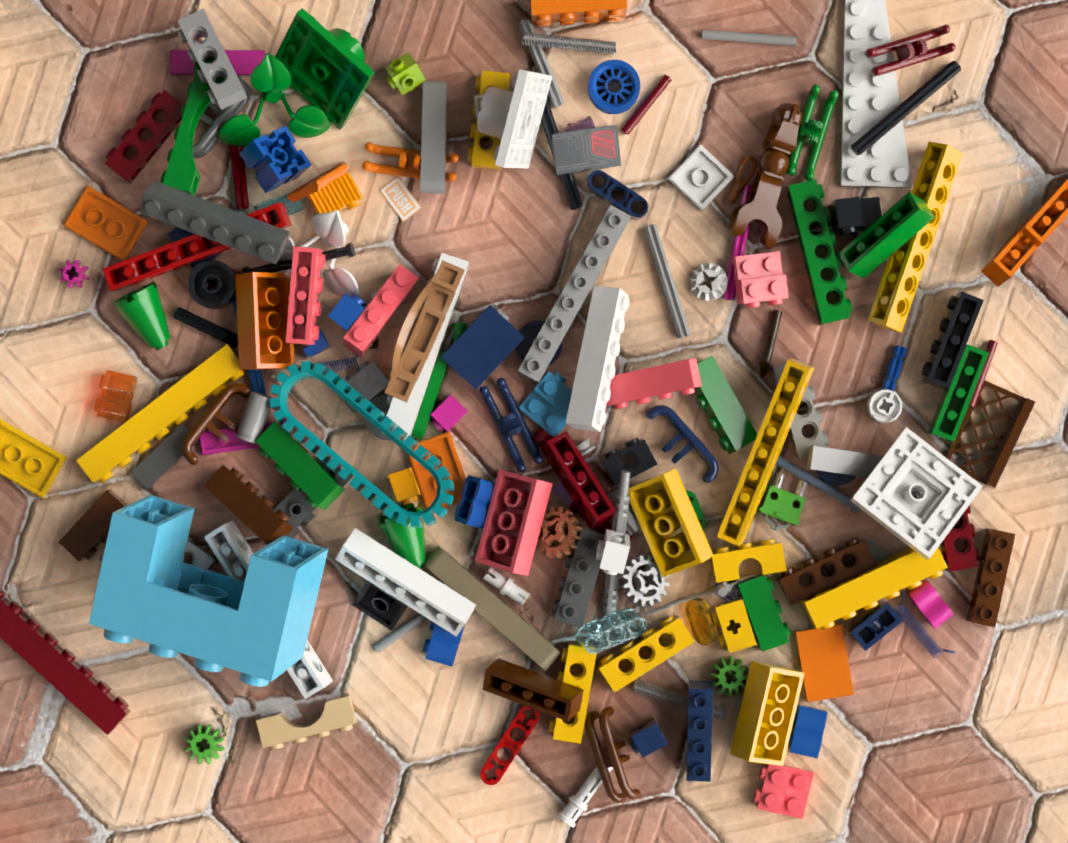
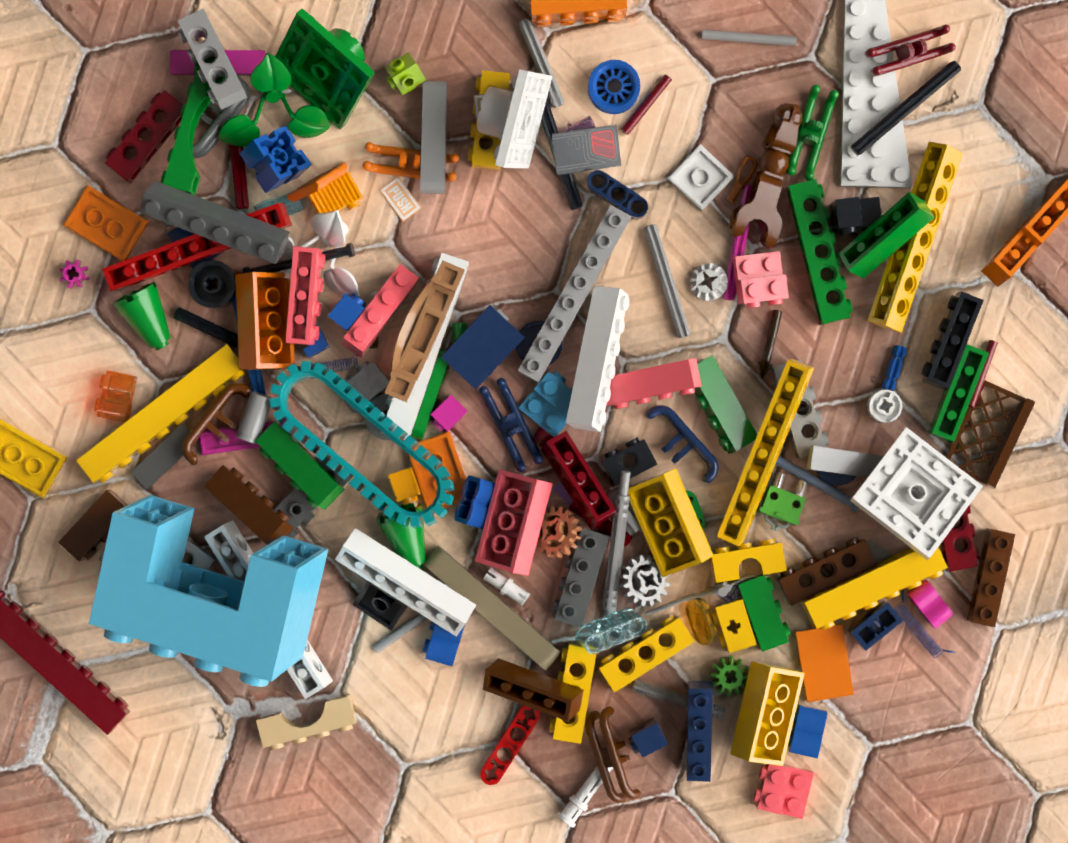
bright green gear [184,724,225,764] -> none
light grey axle [522,32,616,55] -> none
light grey bush [576,438,595,456] -> none
white brick [596,529,630,575] -> none

